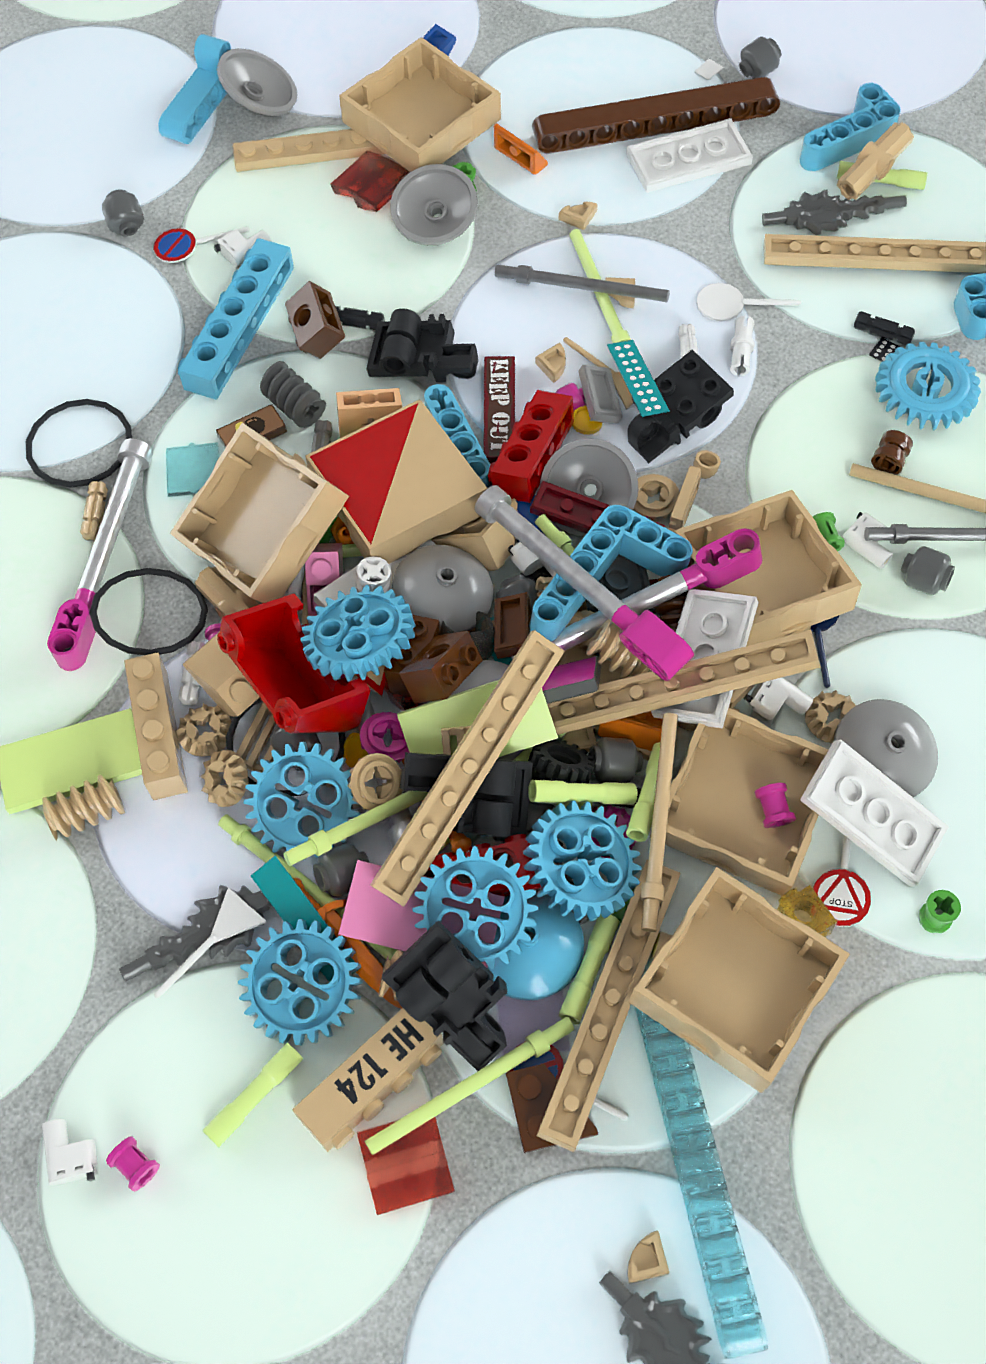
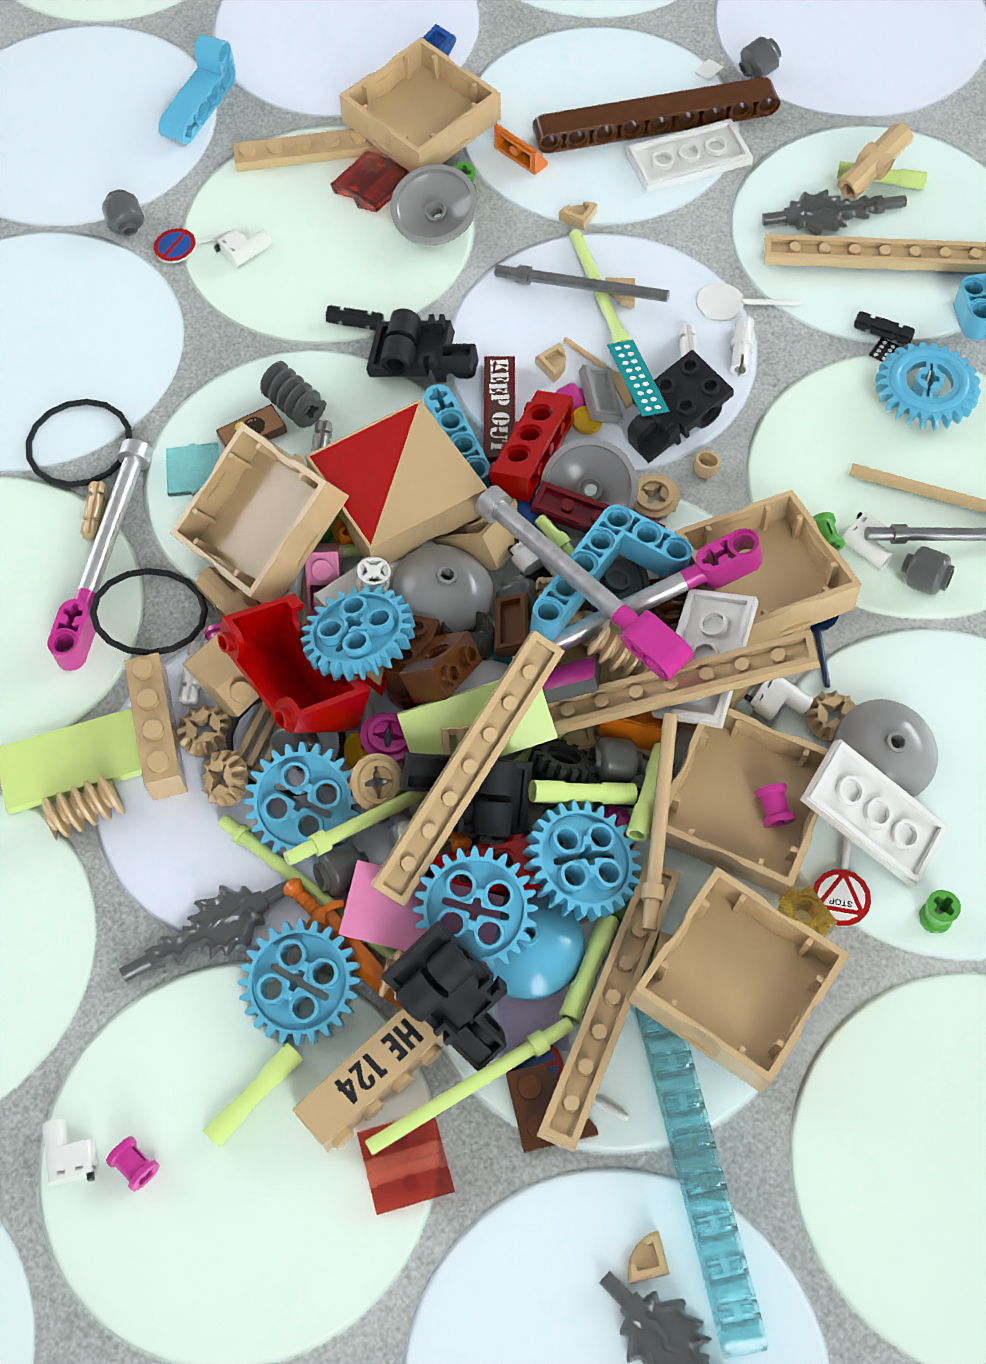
white piece [154,887,267,999] -> none
medium azure brick [178,238,294,400] -> none
light grey dish [217,48,298,116] -> none
teal sticker [250,855,359,983] -> none
reddish brown brick [285,281,346,359] -> none
light nougat brick [336,388,402,438] -> none
tan tile [669,466,702,532] -> none
medium azure beam [800,83,901,171] -> none
reddish brown wheel [871,430,913,475] -> none

